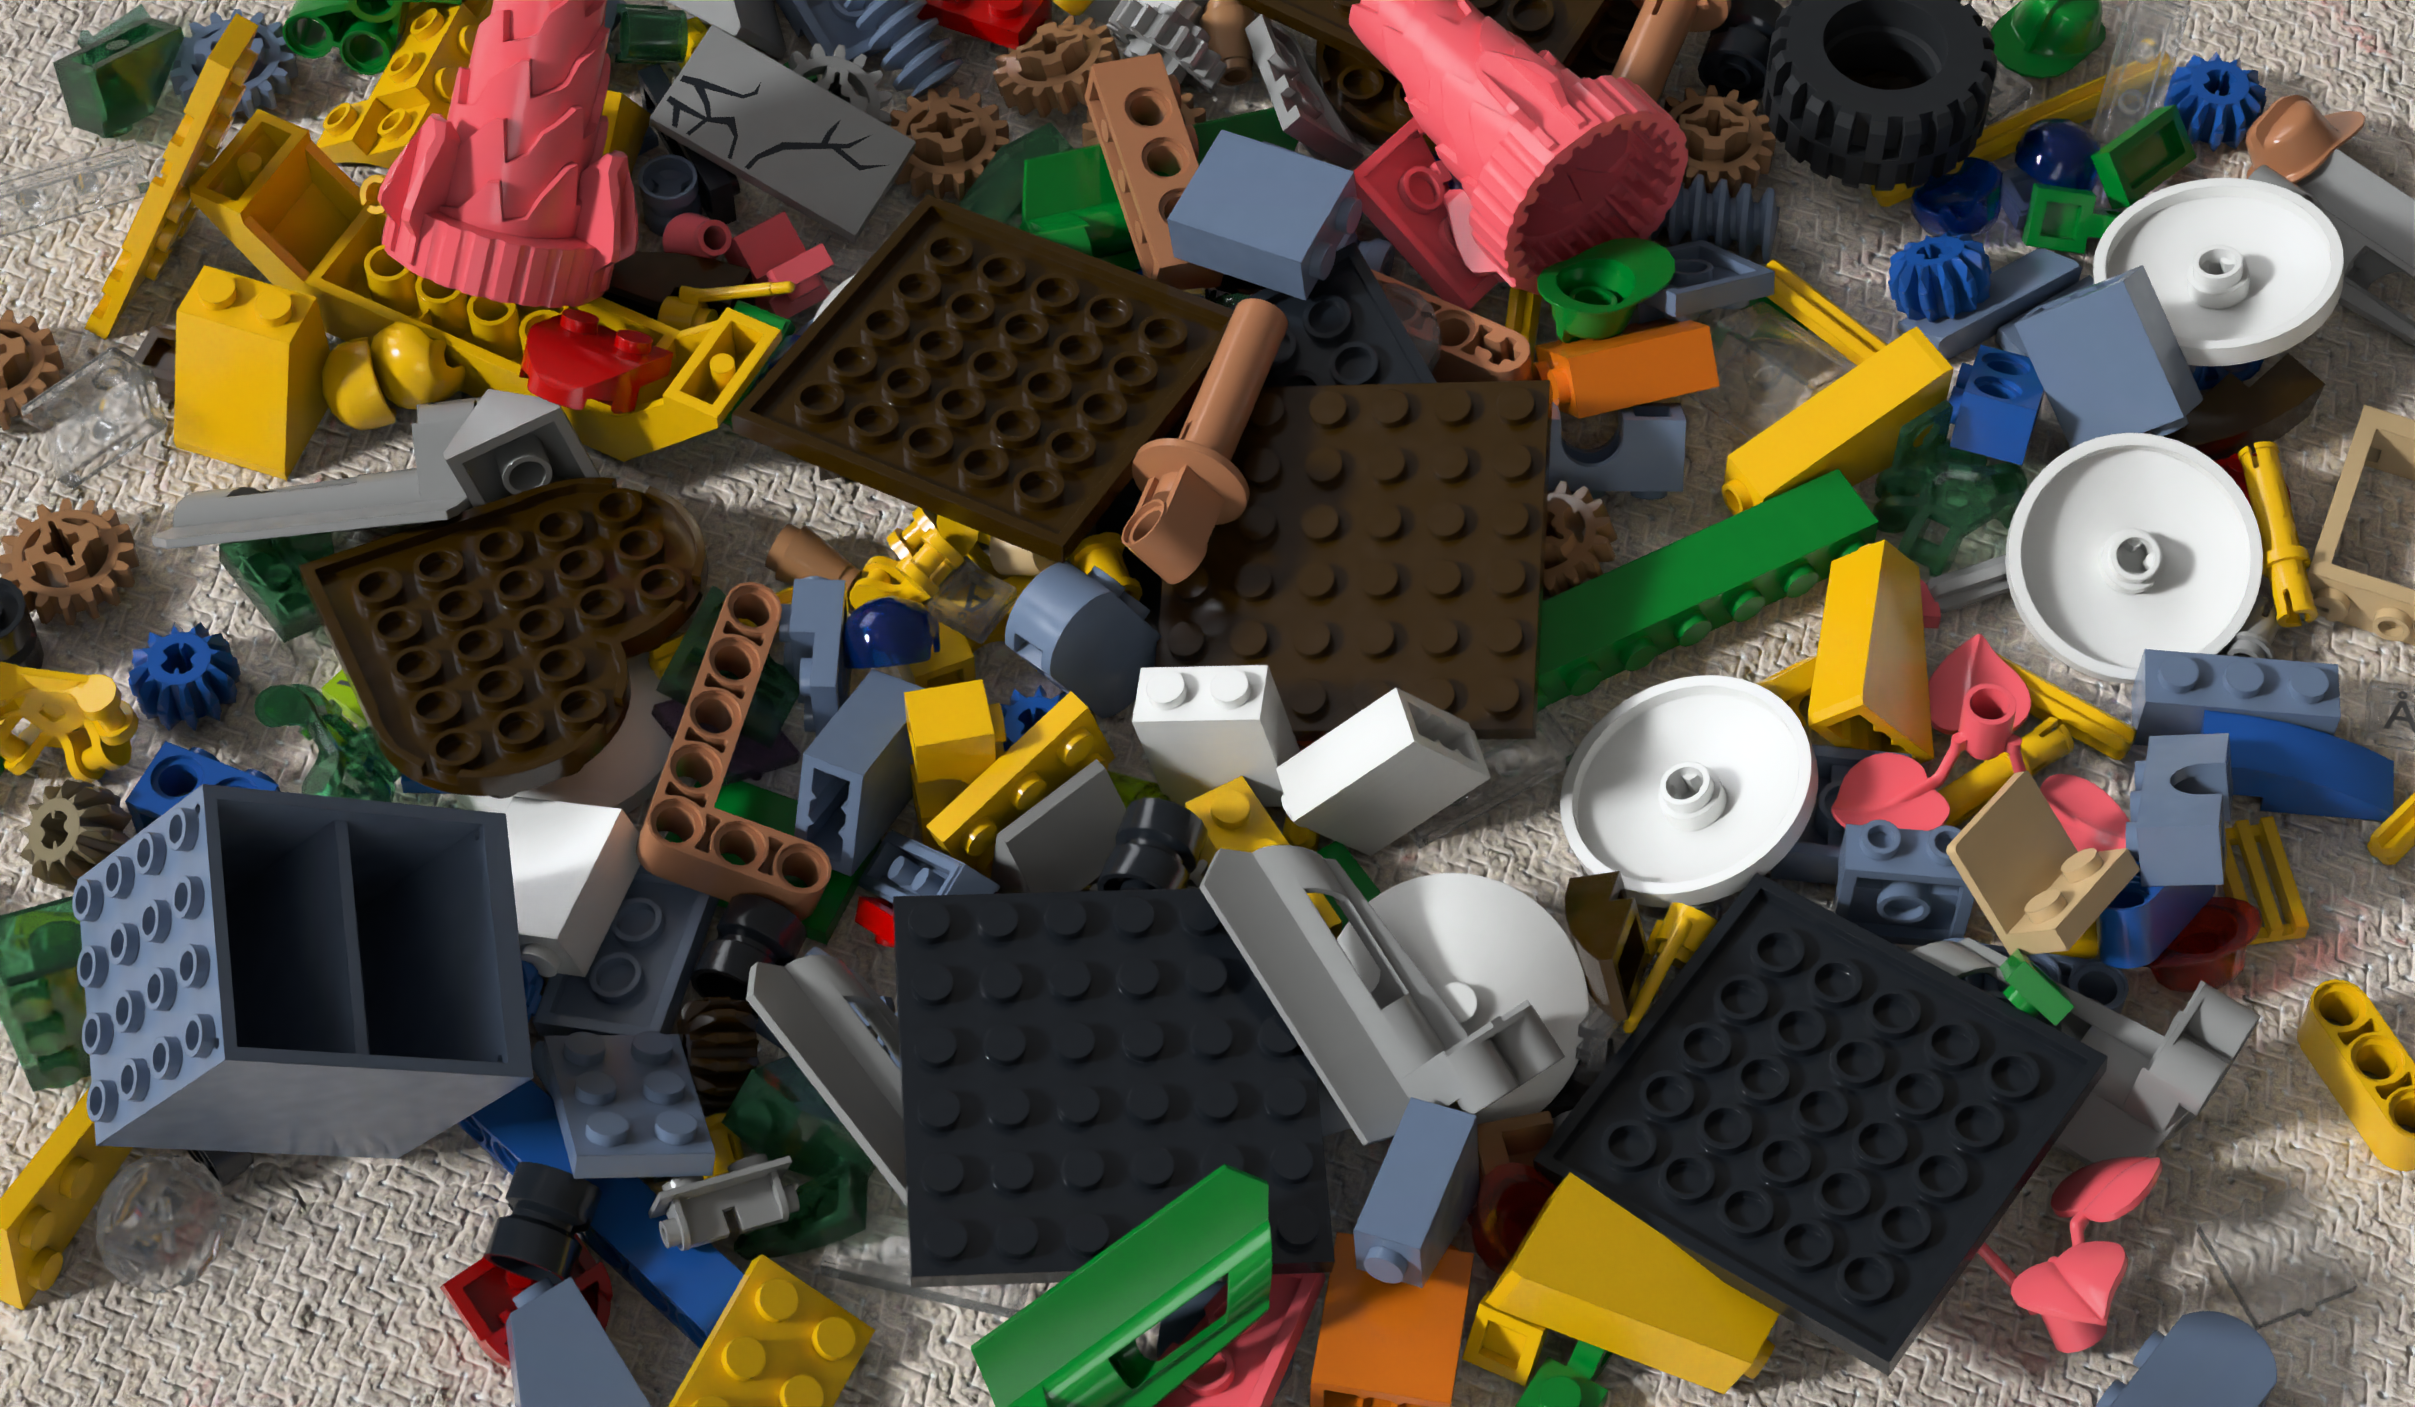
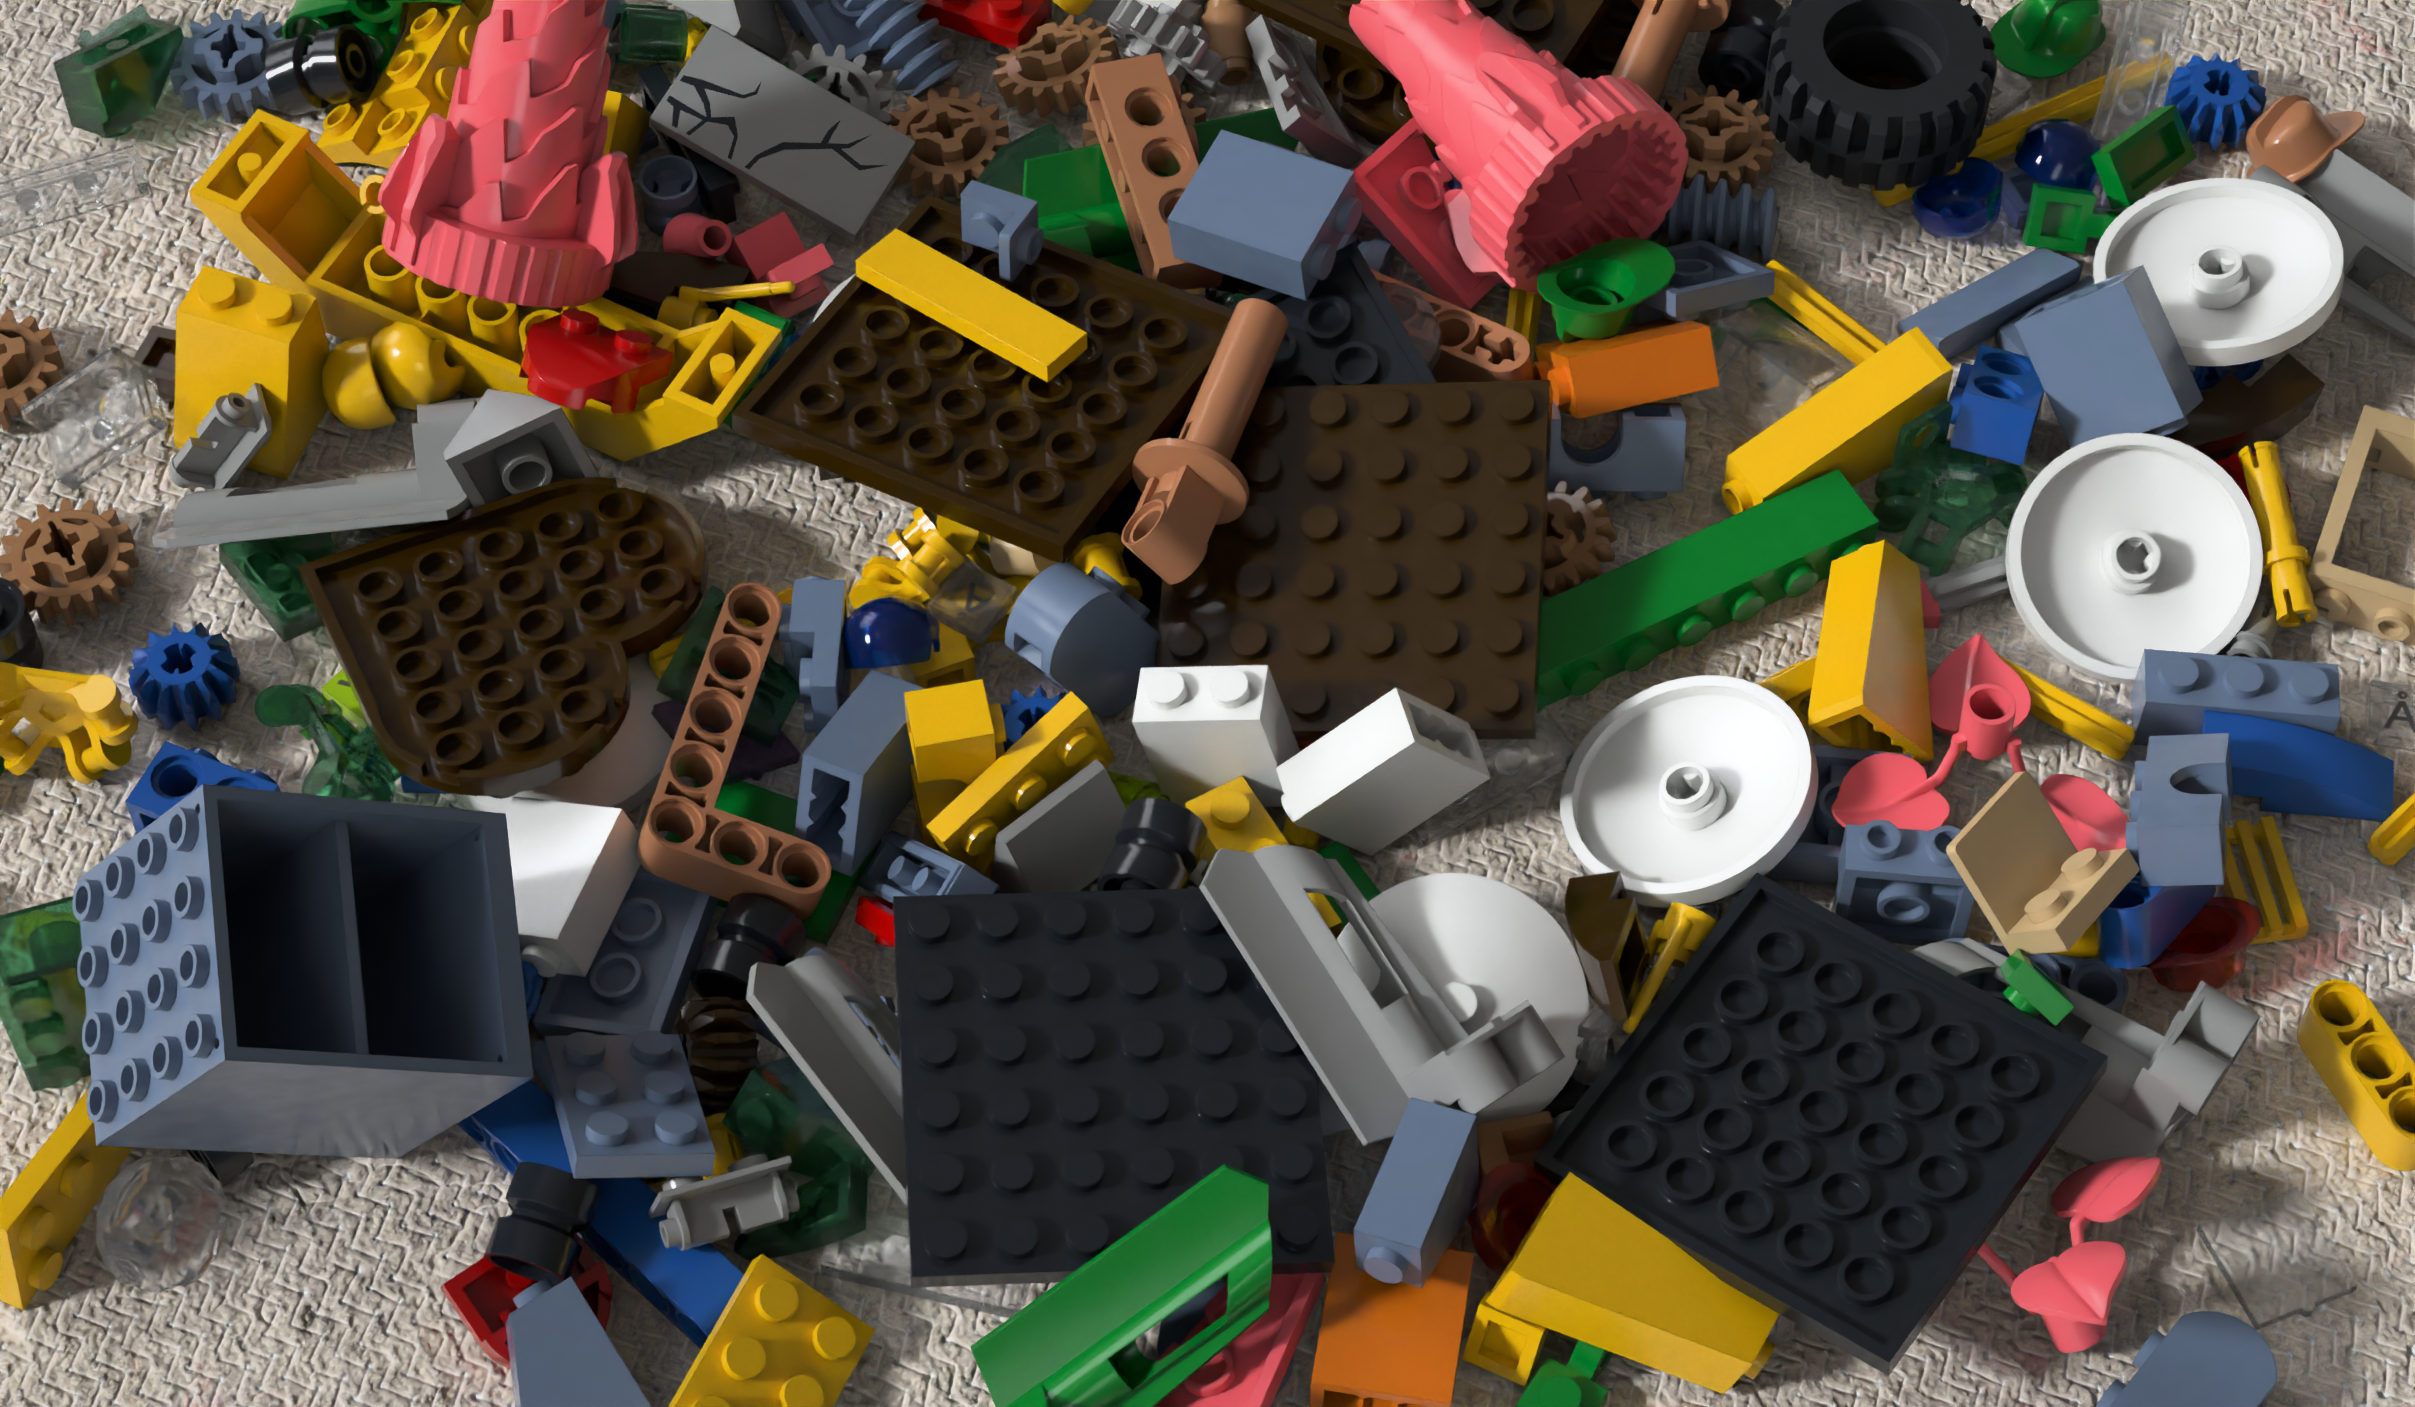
dark tan gear [19,780,132,893] -> none
yellow wing [84,13,259,340] -> none
medium nougat cone [765,523,862,601] -> none
blue gear [1888,232,1992,322] -> none
yellow pin [1938,717,2074,827] -> none
none -> light grey hinge [169,383,273,491]
none -> black wheel [265,24,377,115]
none -> yellow tile [855,228,1087,382]
none -> sand blue bracket [960,180,1044,282]

